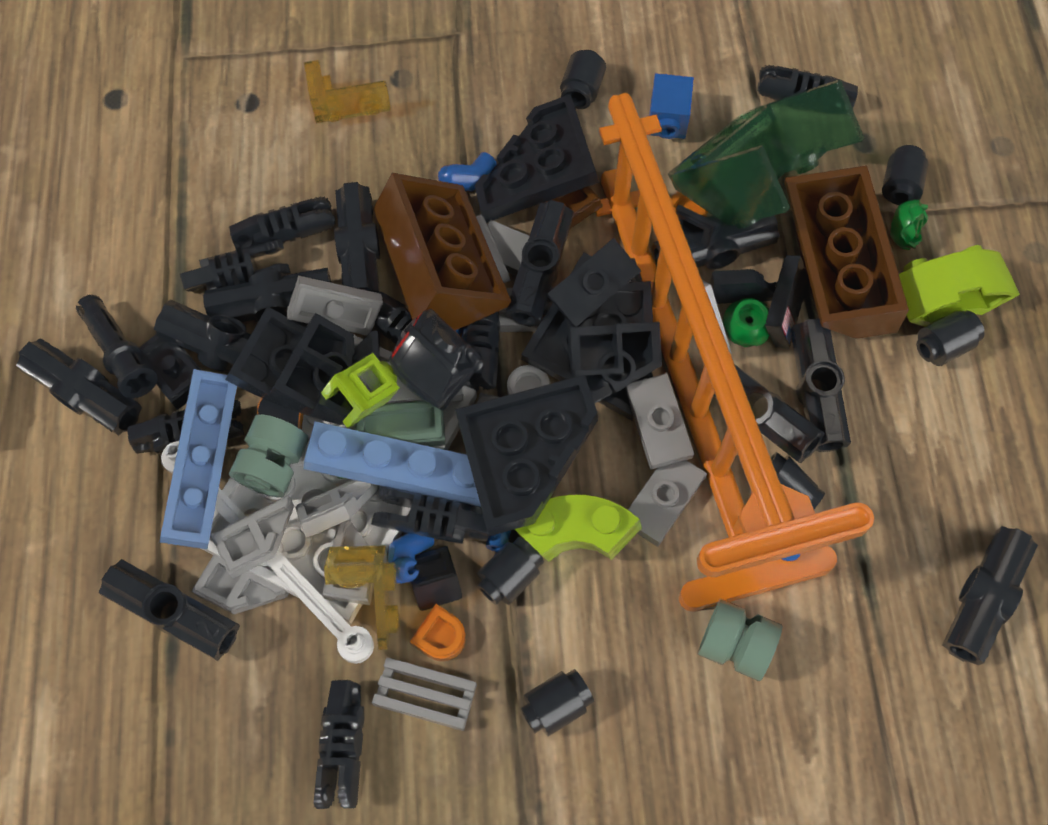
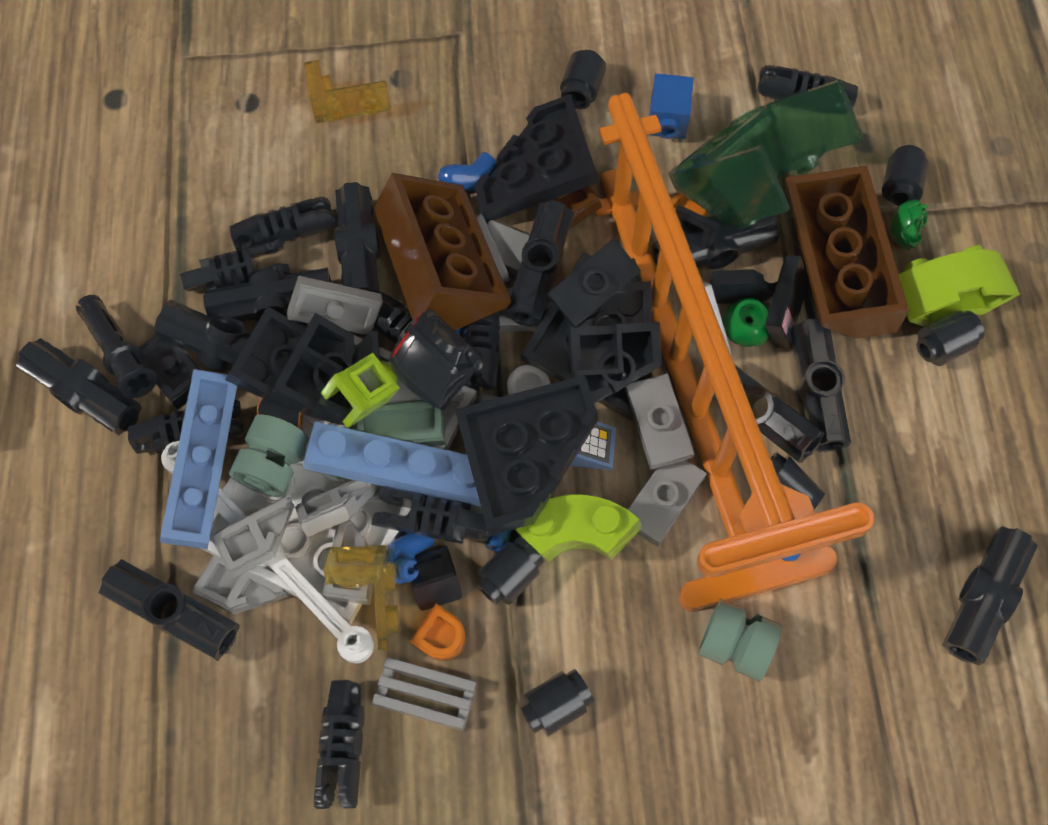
none -> slope [570,422,616,470]

